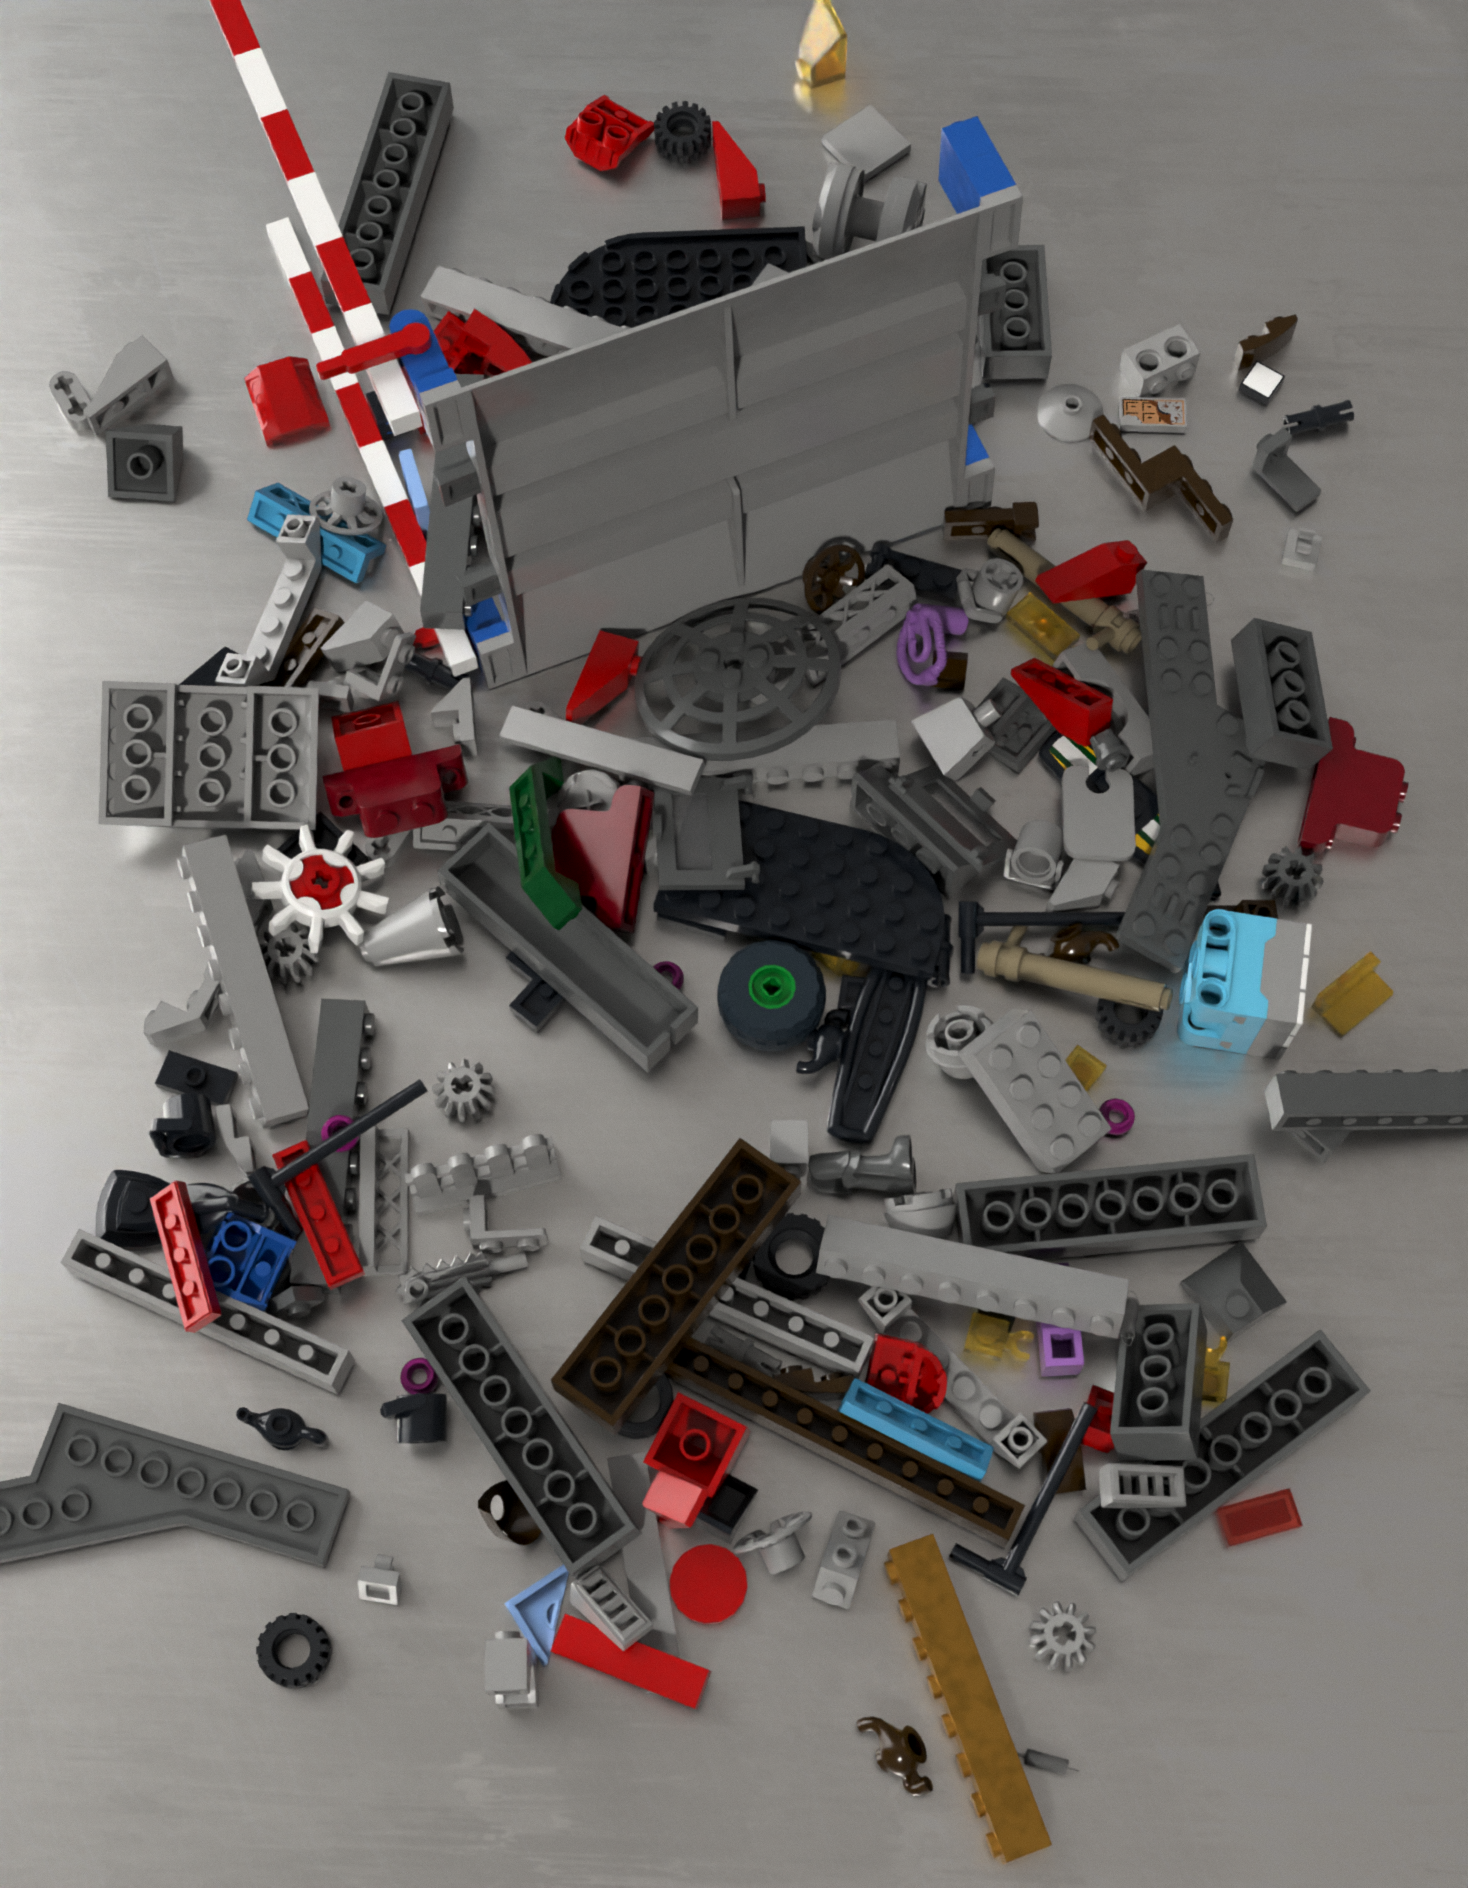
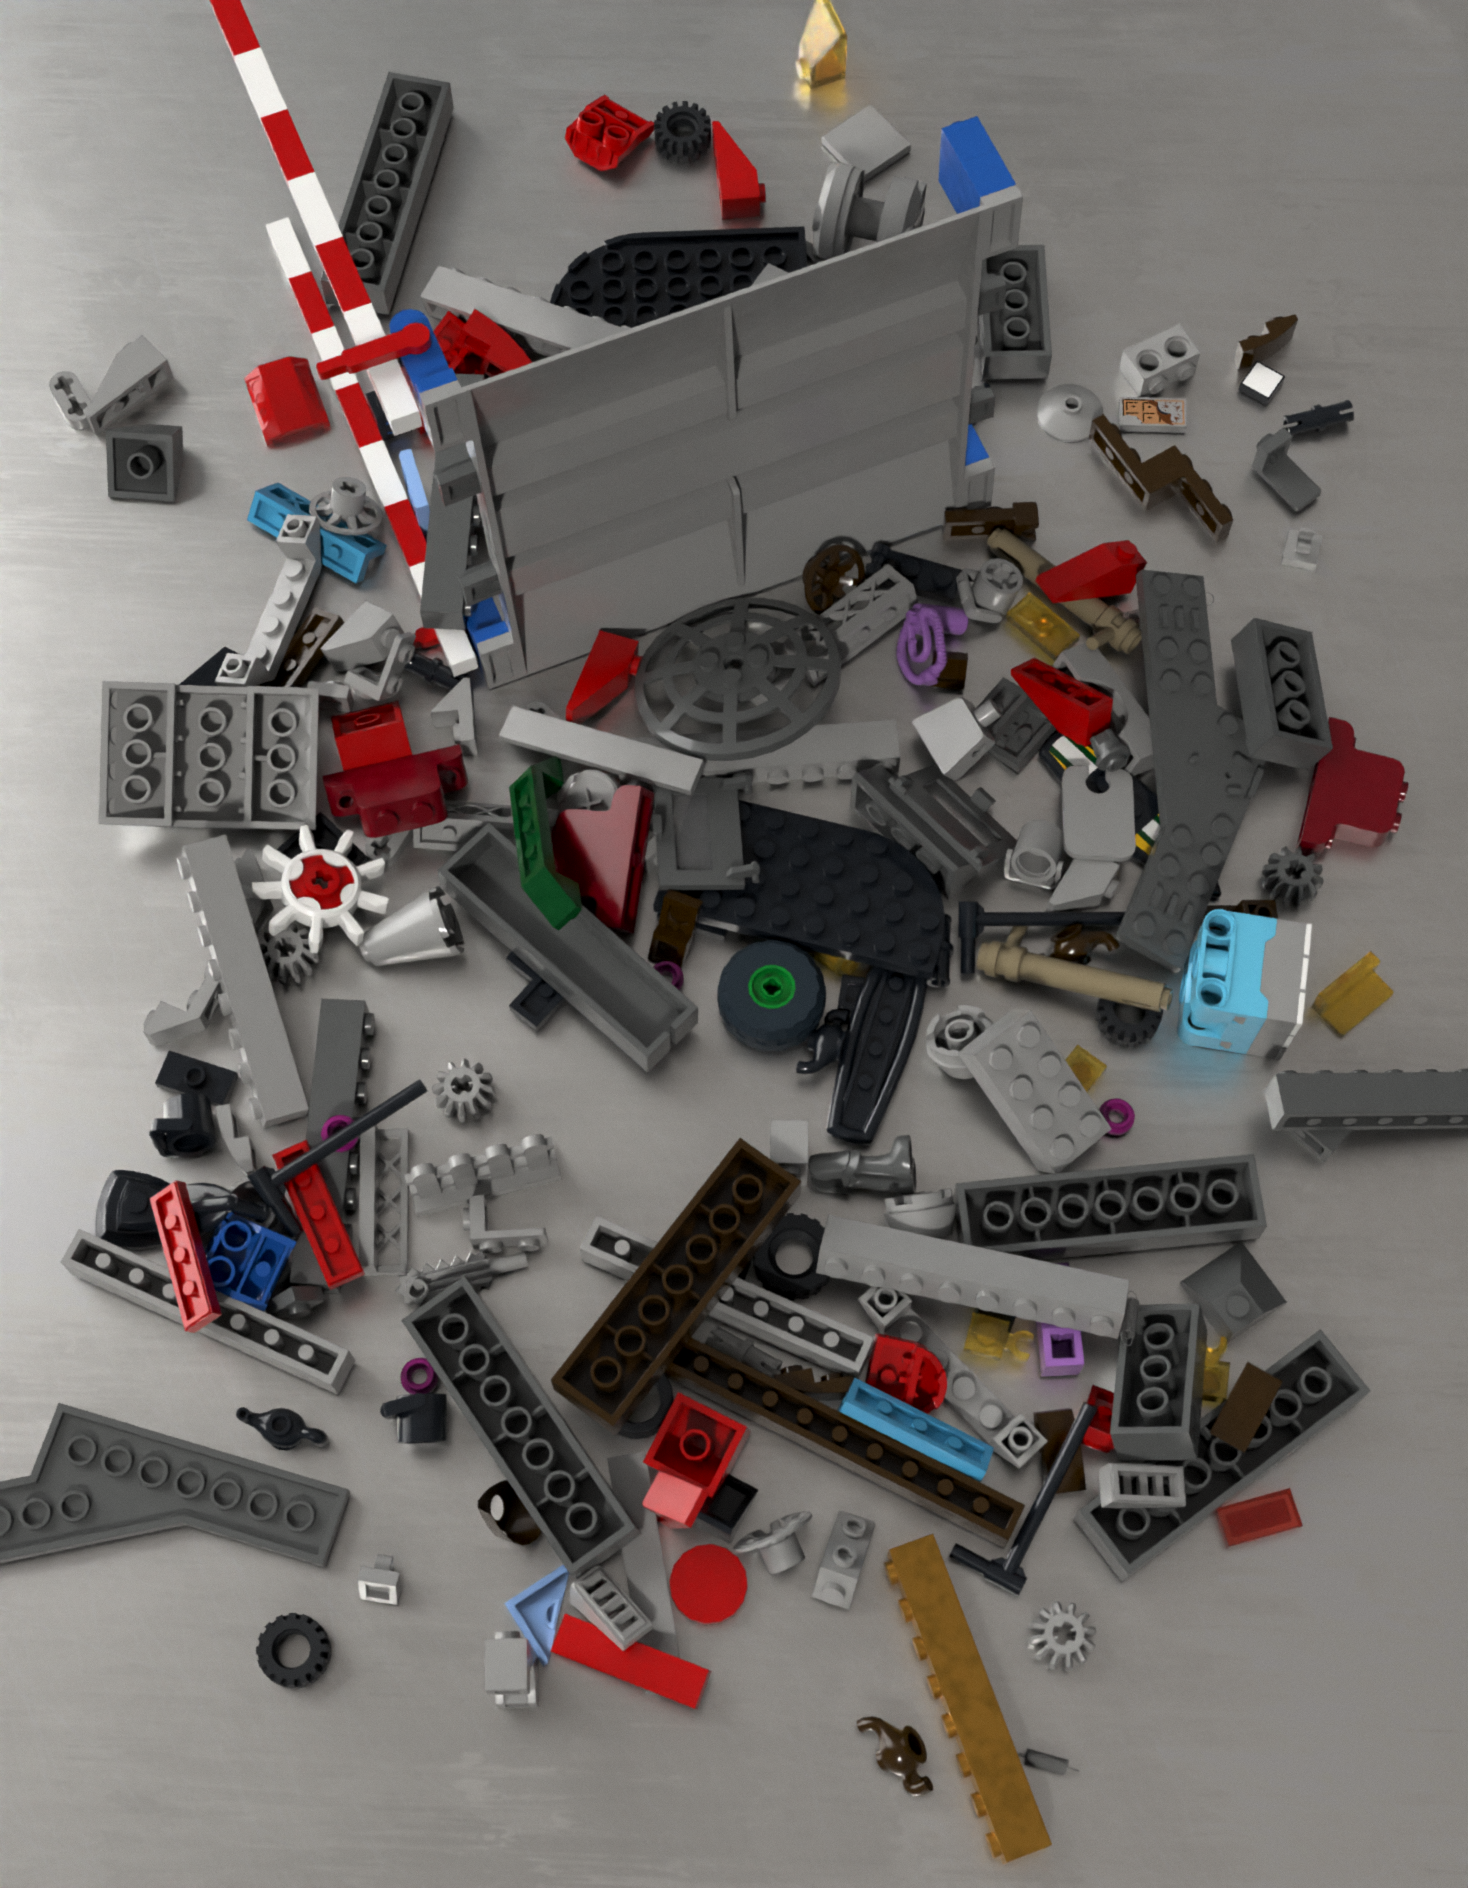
none -> dark brown slope [648,889,703,970]
none -> dark brown slope [1210,1361,1283,1453]

